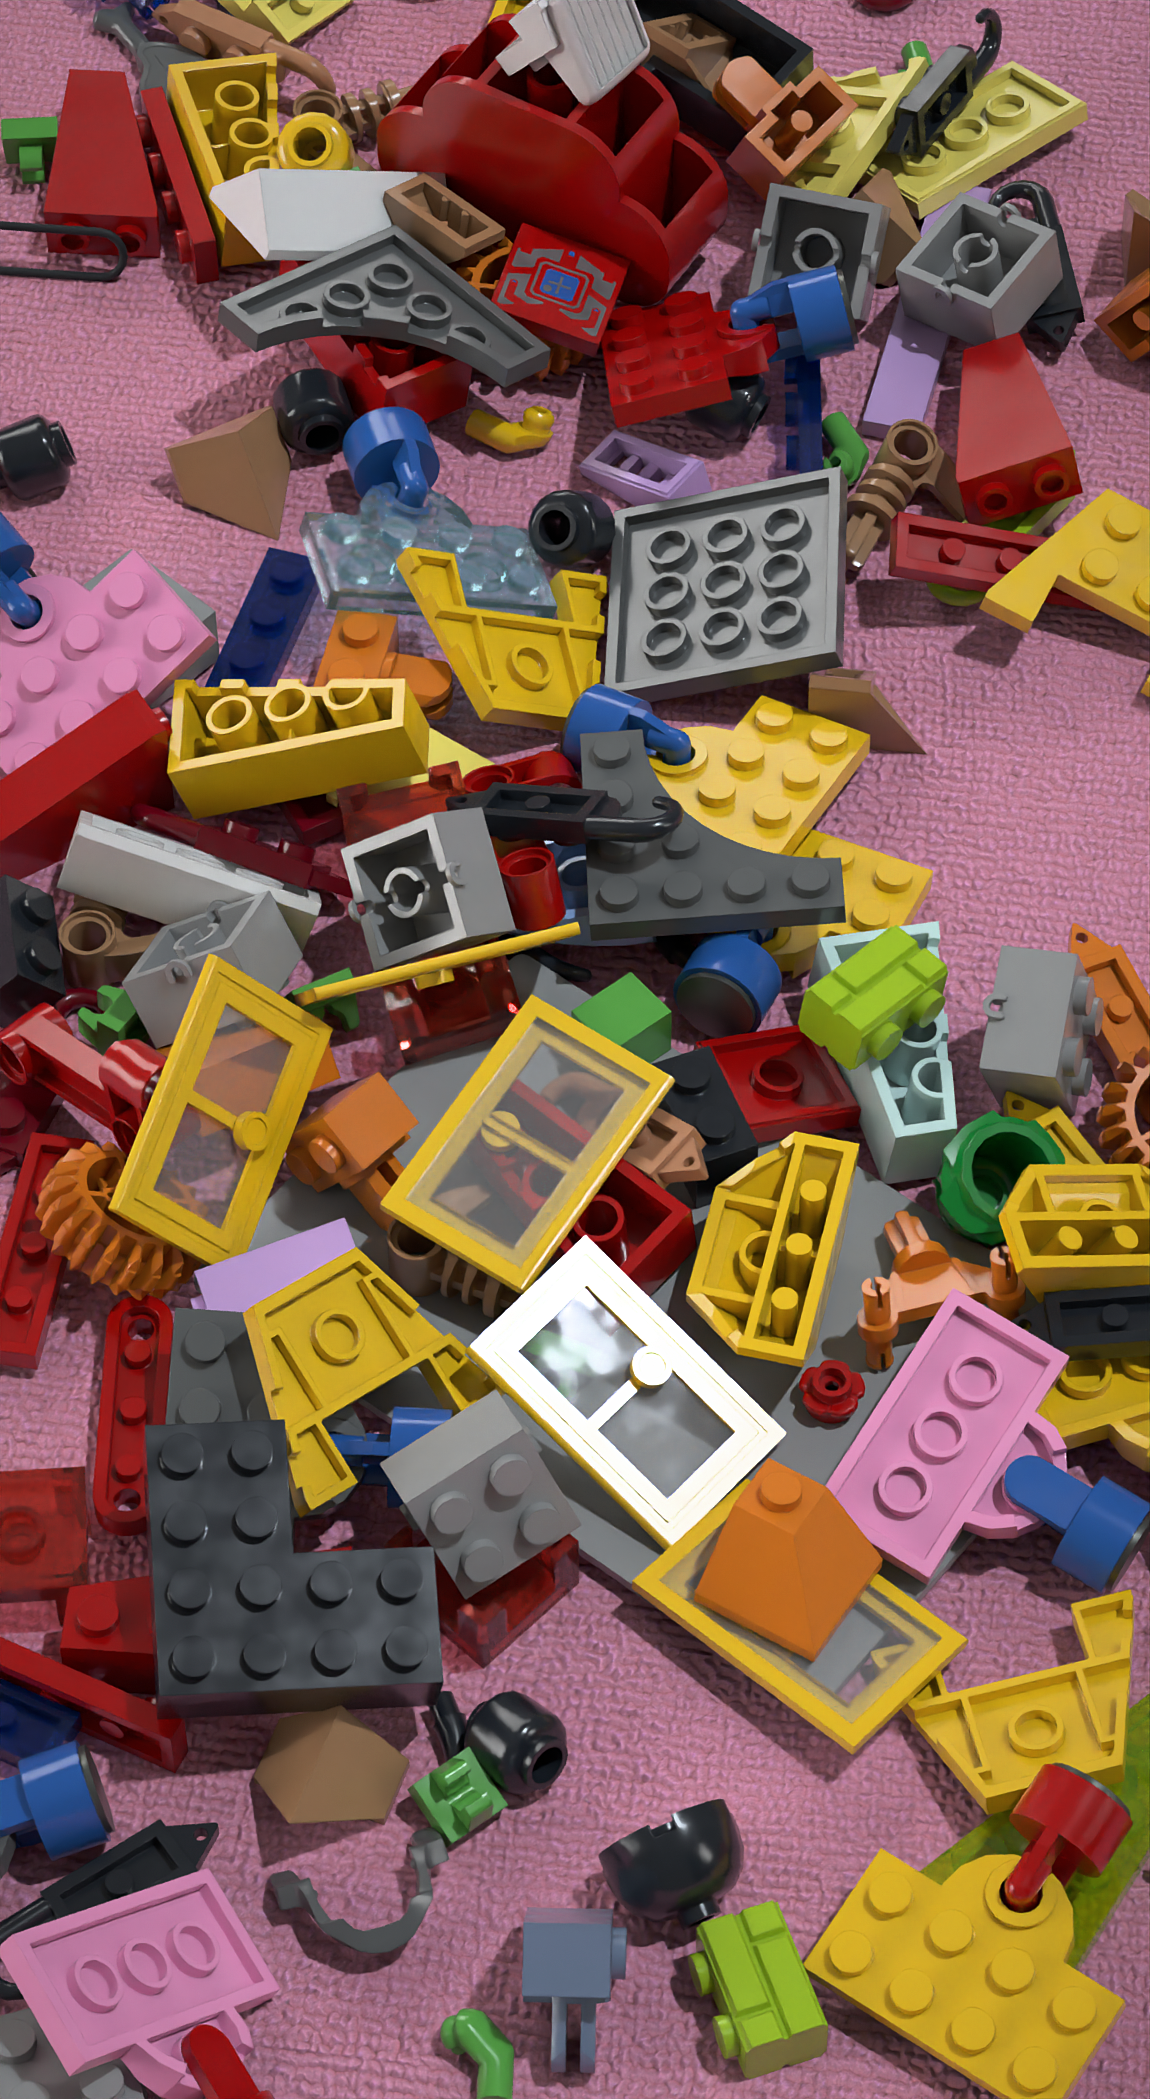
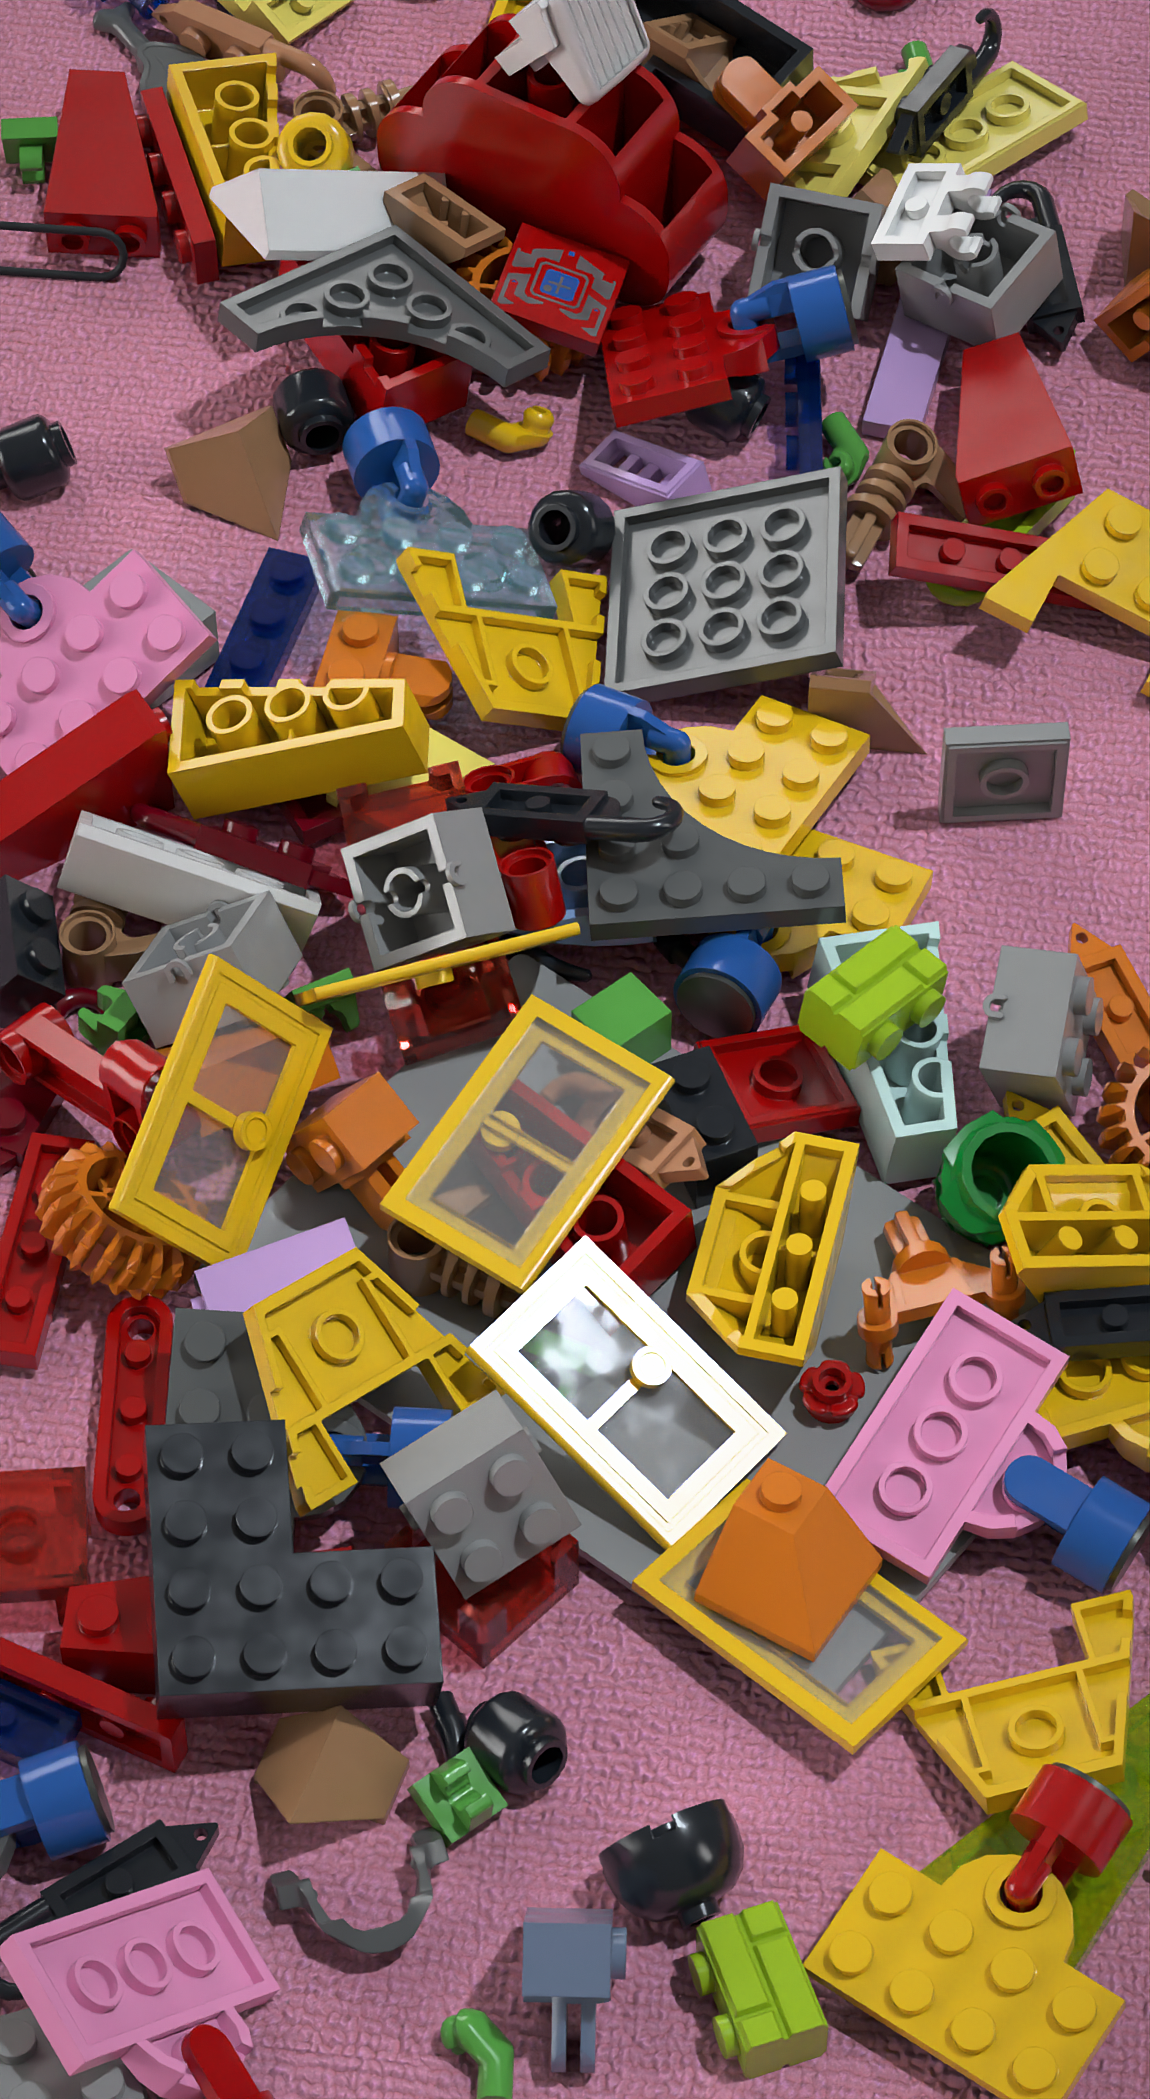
none -> white plate [871,163,1002,261]
none -> light grey tile [938,722,1071,823]

